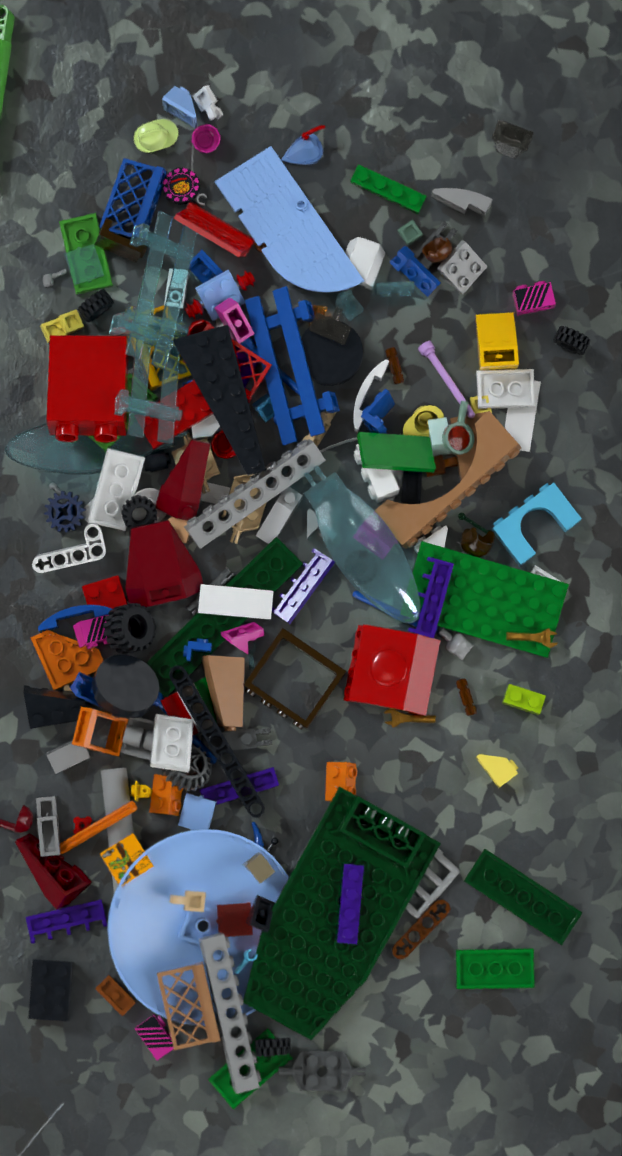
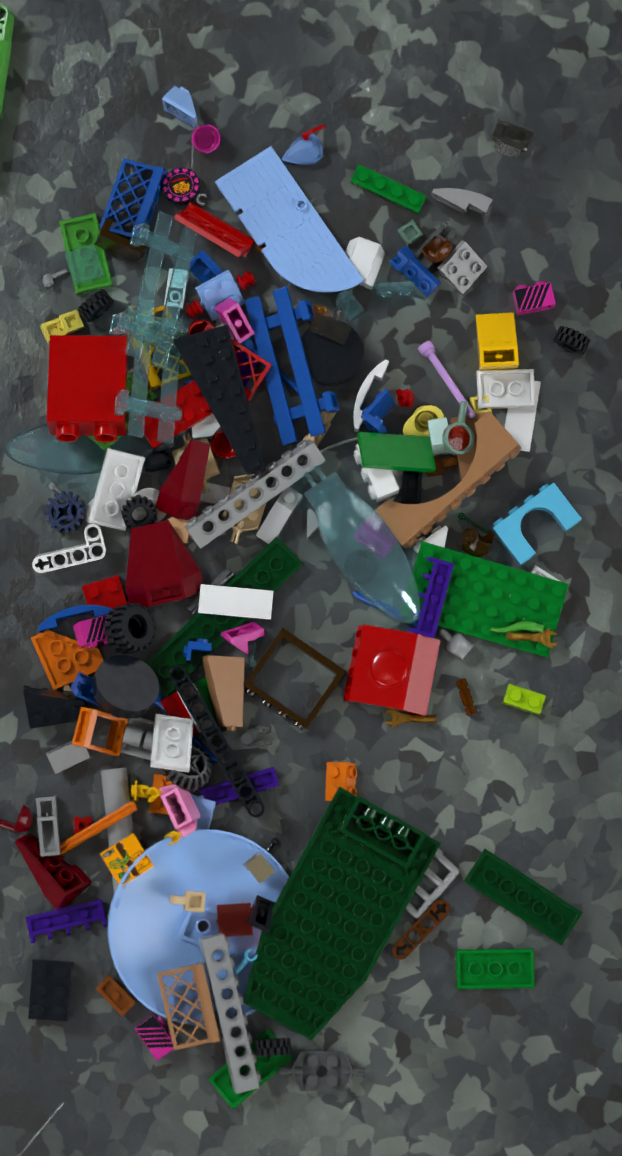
yellowish green piece [134,119,179,153] -> none
white plate [193,85,223,120] -> none
dark azure slope [252,394,274,423] -> none
blue helmet [252,822,264,848] -> none
hinge [272,548,335,624] -> none
dark purple plate [337,864,364,944] -> none
reddish brown axle [386,347,404,385] -> none
light yellow slope [475,754,518,788] -> none
none -> bright pink torso [144,785,201,845]
none -> red plate [396,389,415,408]
none -> bright green animal [490,621,544,633]

